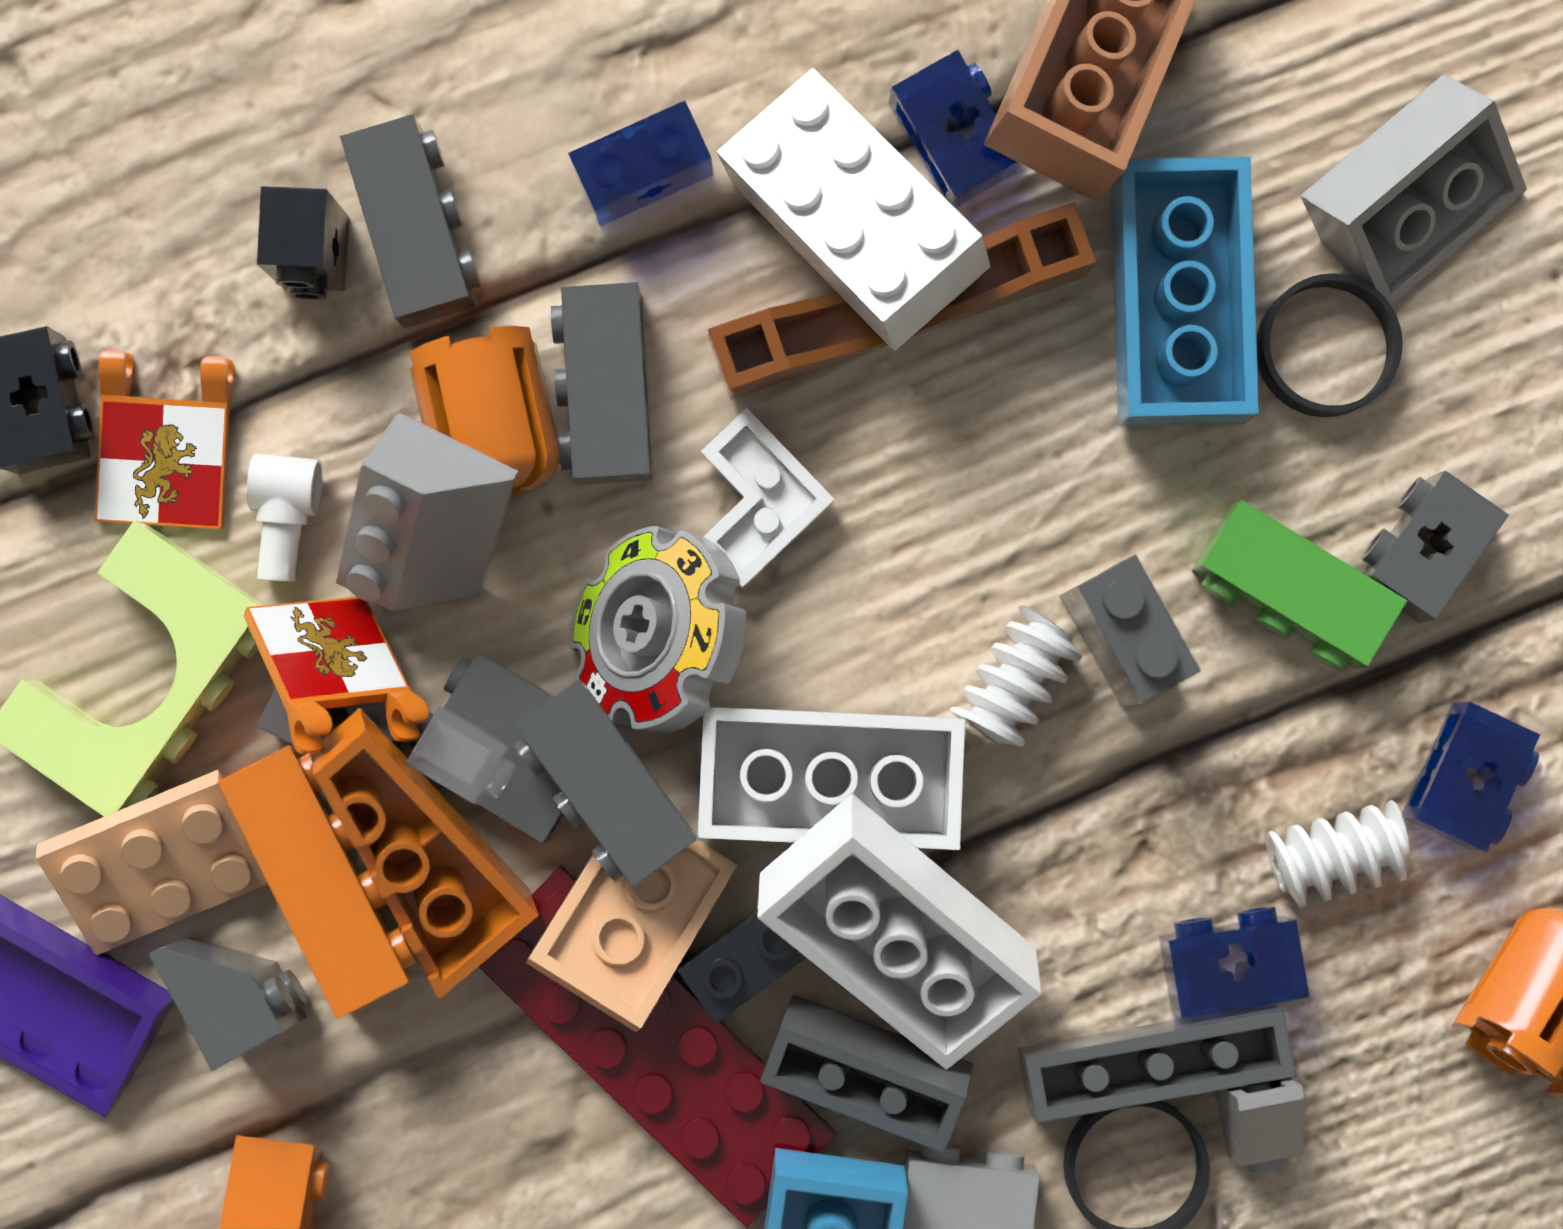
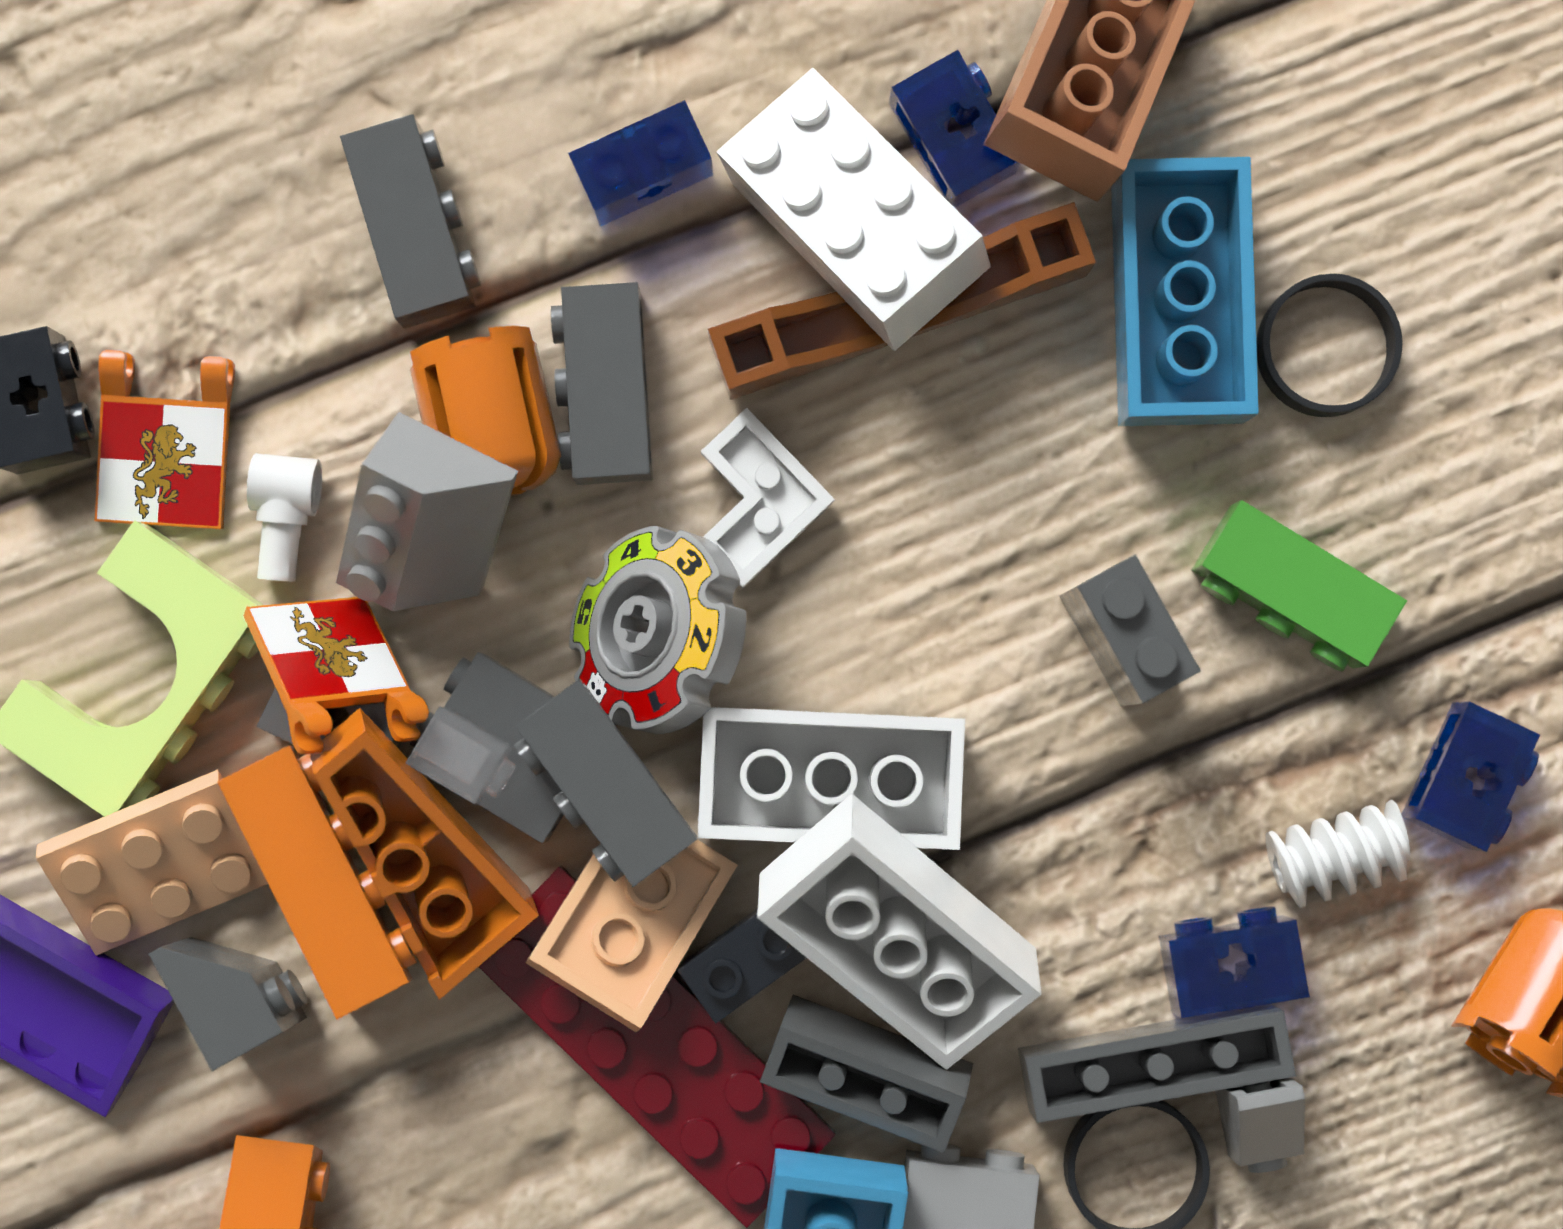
black brick [257,186,349,300] -> none
white piece [949,604,1083,747] -> none
light grey slope [1300,74,1527,306] -> none
dark grey brick [1361,470,1509,623] -> none

